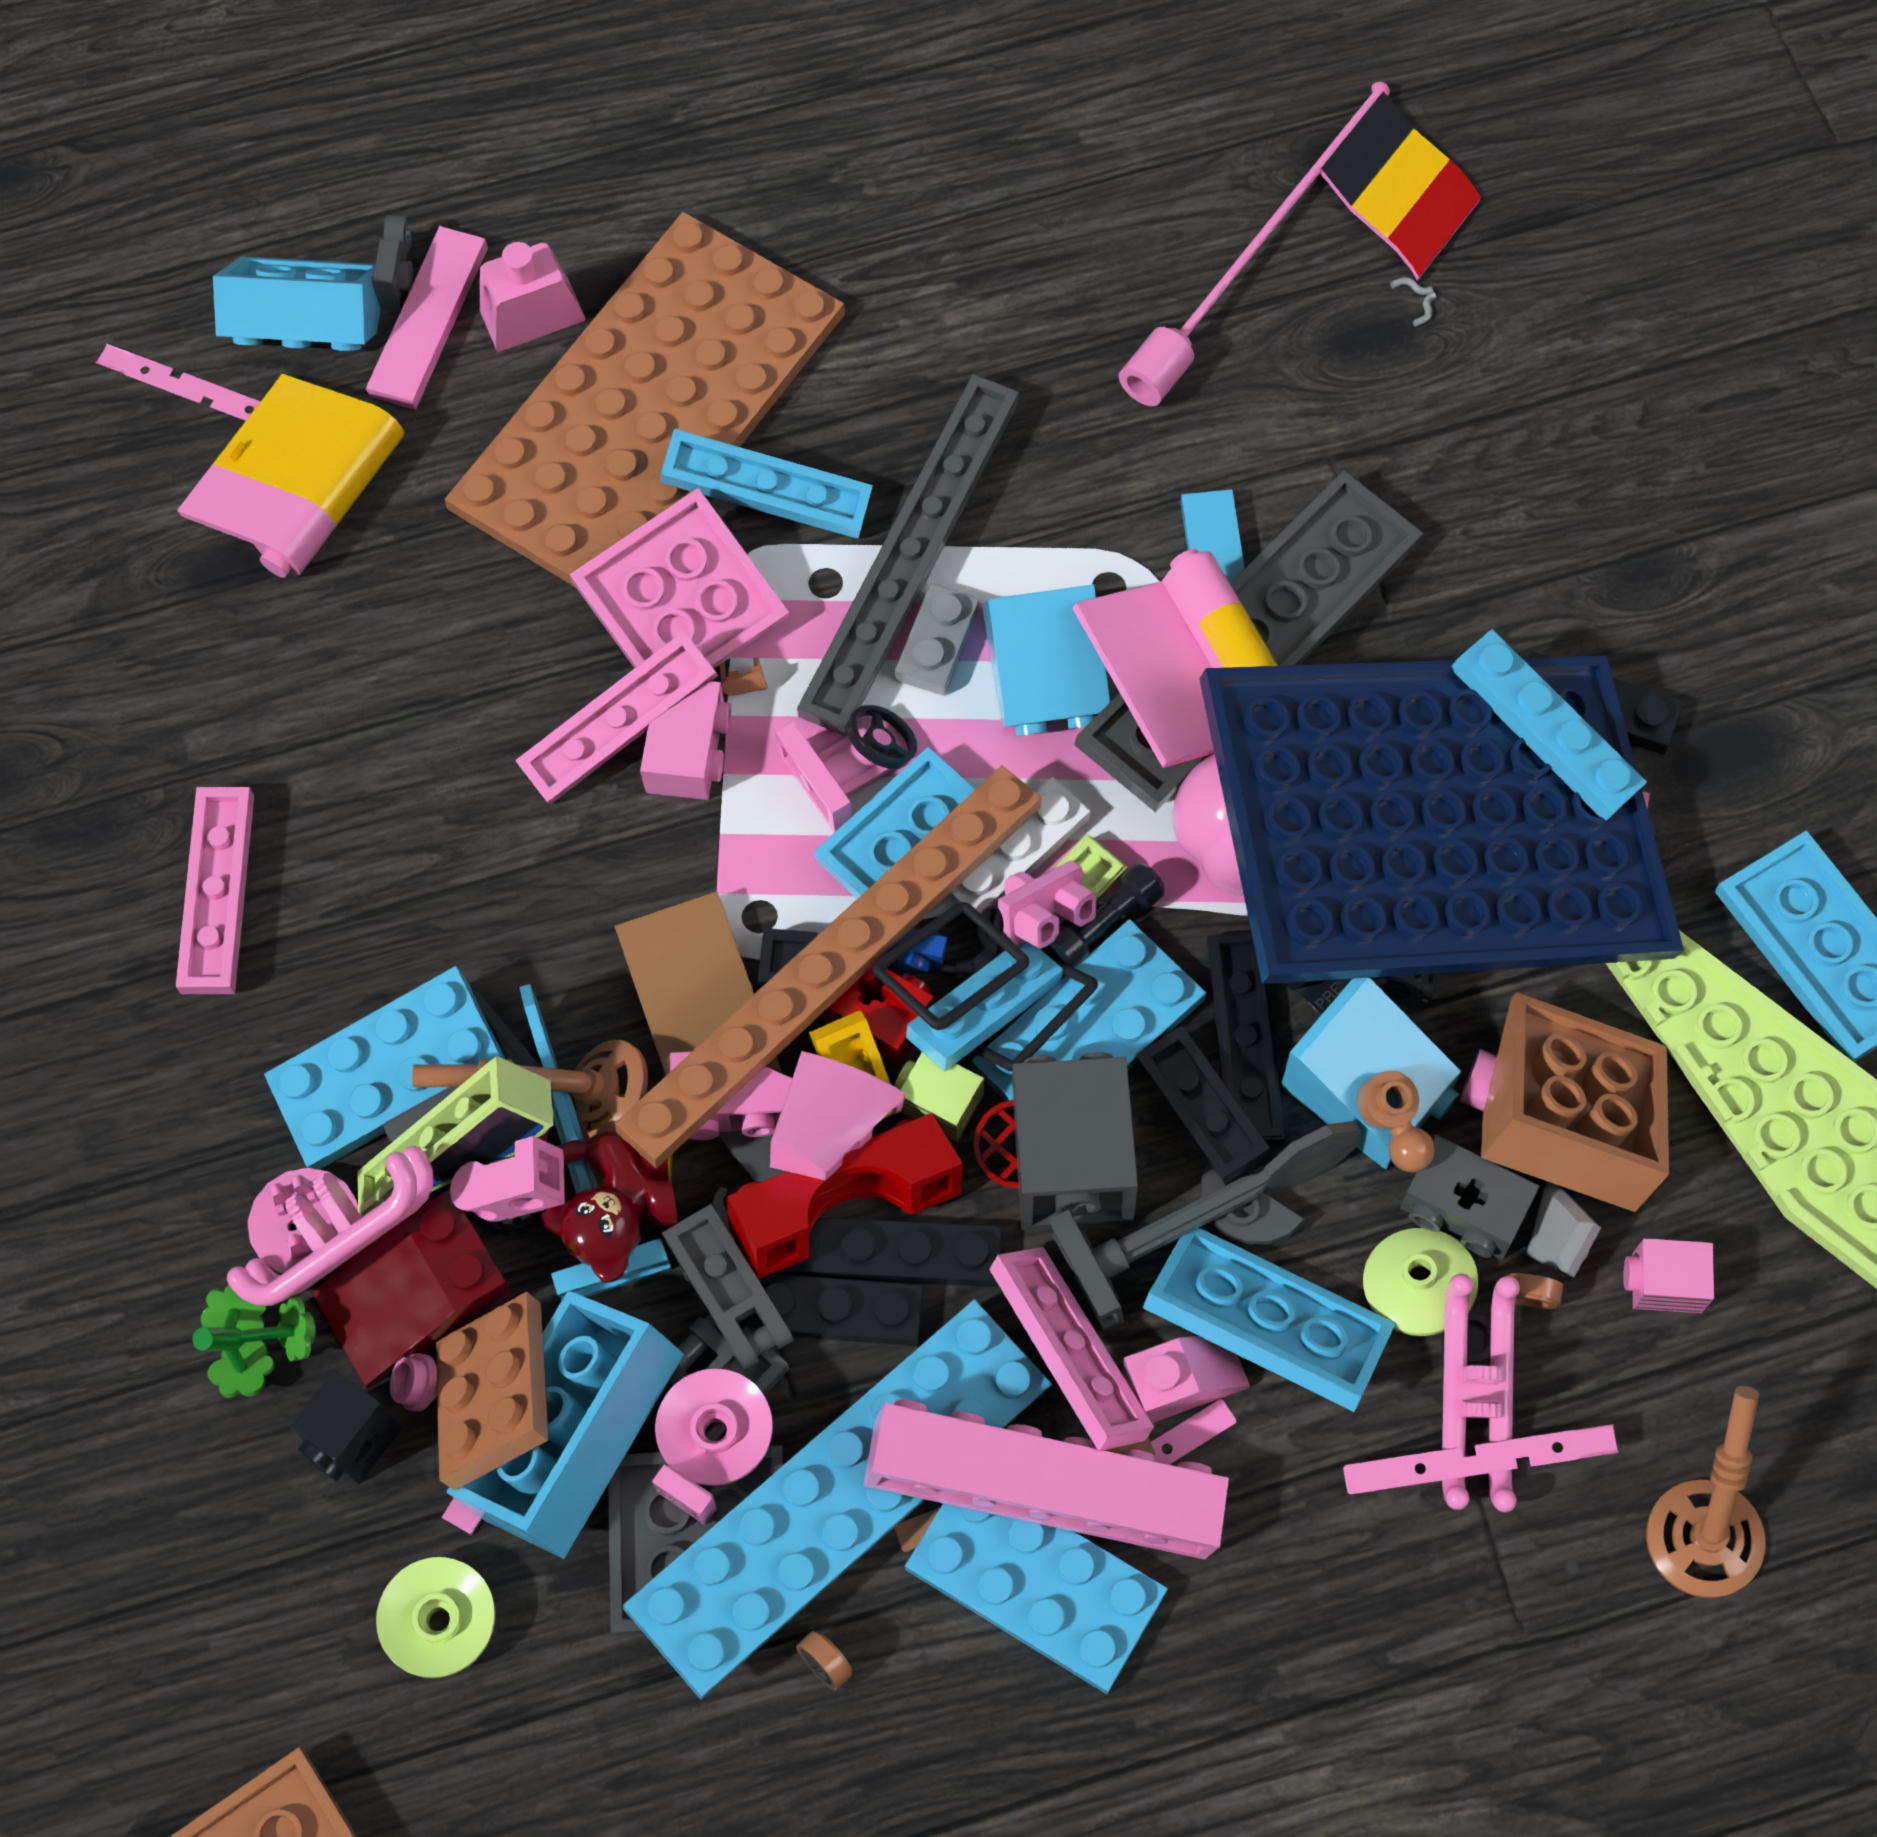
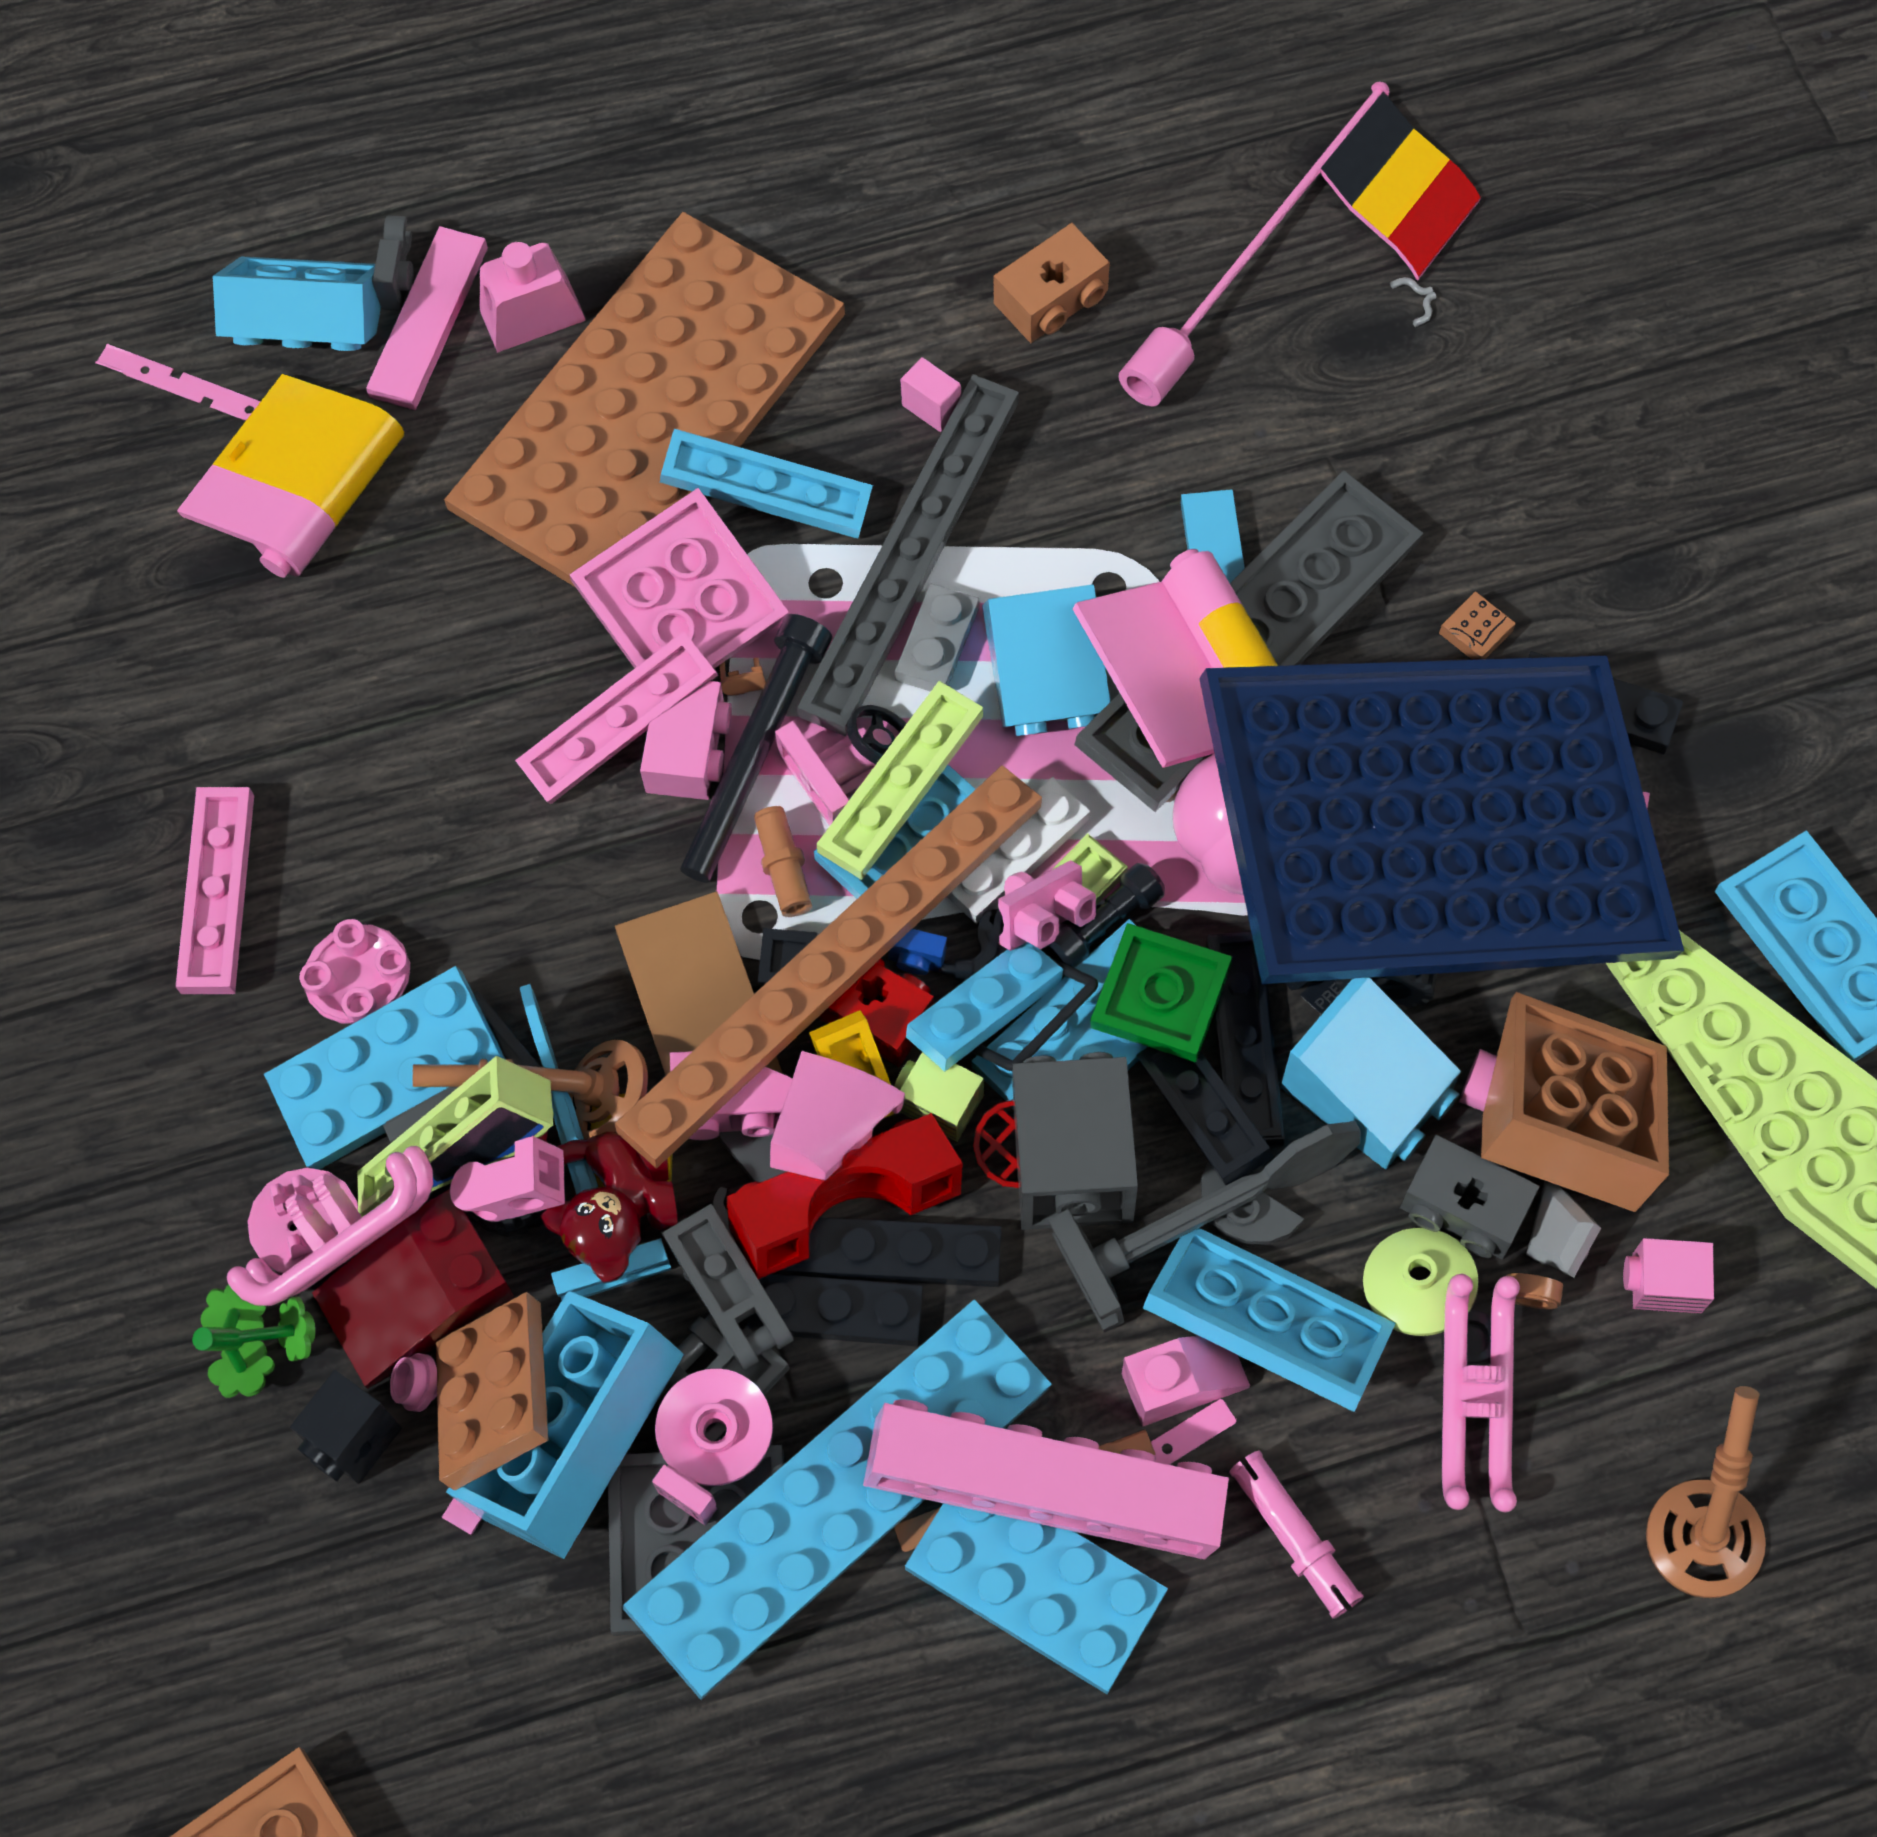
yellowish green dish [376,1557,495,1678] -> none
nougat tile [796,1631,852,1691] -> none
black piece [872,902,1029,1030] -> none
bright pink plate [989,1247,1154,1451] -> none
bright pink piece [1343,1424,1618,1494] -> none
nougat plate [1357,1071,1435,1173] -> none
medium azure plate [1451,629,1647,821] -> none
none -> bright pink dish [299,919,410,1024]
none -> black piece [680,614,833,883]
none -> nougat pin [754,806,812,917]
none -> yellowish green plate [816,681,983,880]
none -> bright pink piece [900,357,961,432]
none -> nougat brick [994,223,1110,343]
none -> green plate [1090,923,1232,1062]
none -> bright pink pin [1229,1450,1364,1619]
none -> nougat tile [1439,591,1516,660]

